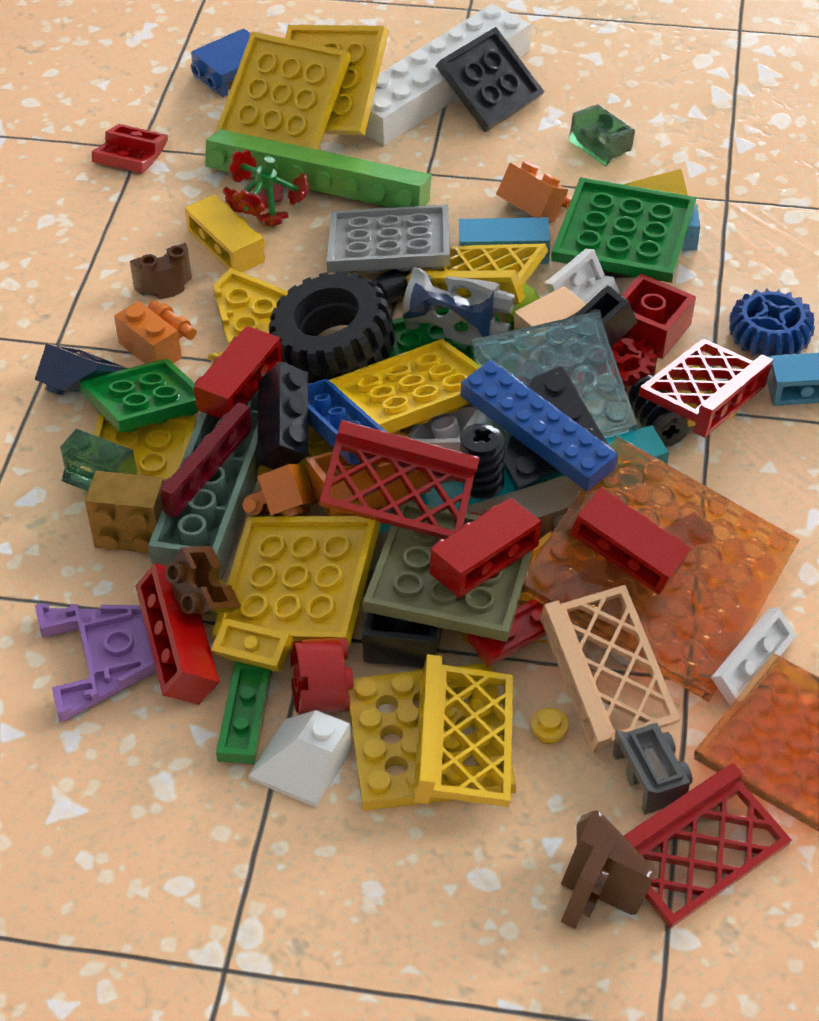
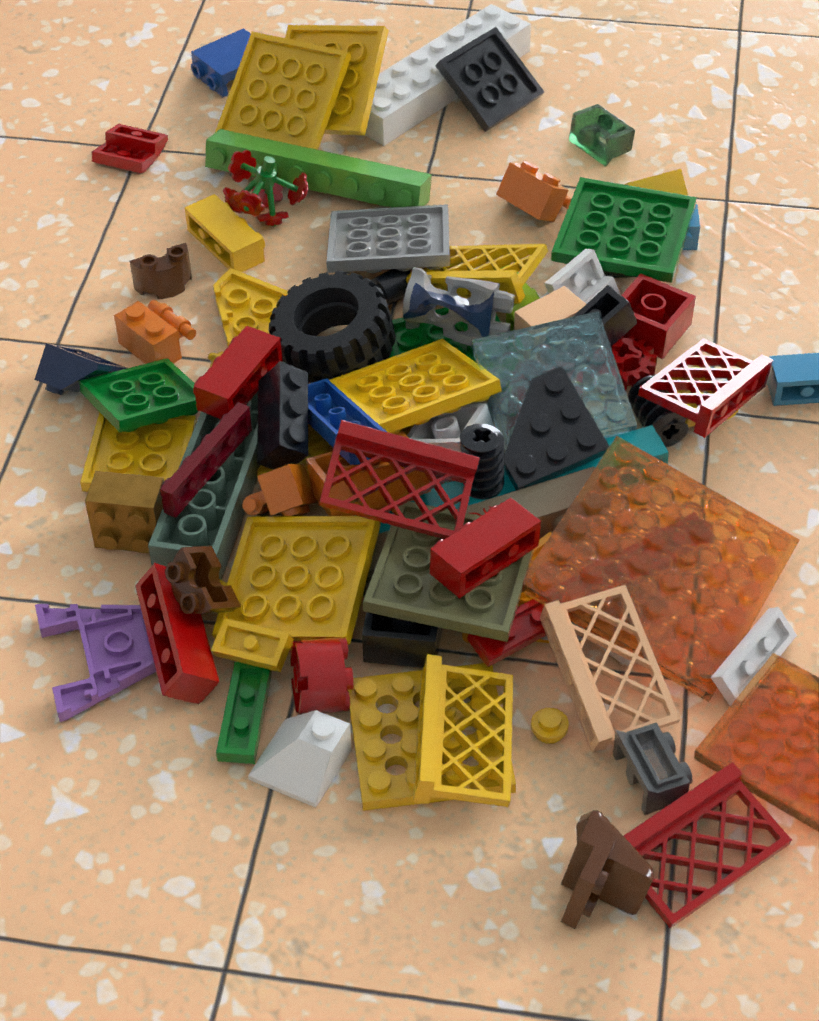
clear green window [60,428,138,491] -> none
dark azure brick [459,217,550,265] -> none
blue piece [460,360,618,491] -> none
red brick [570,487,691,595] -> none
blue gear [729,288,815,357] -> none

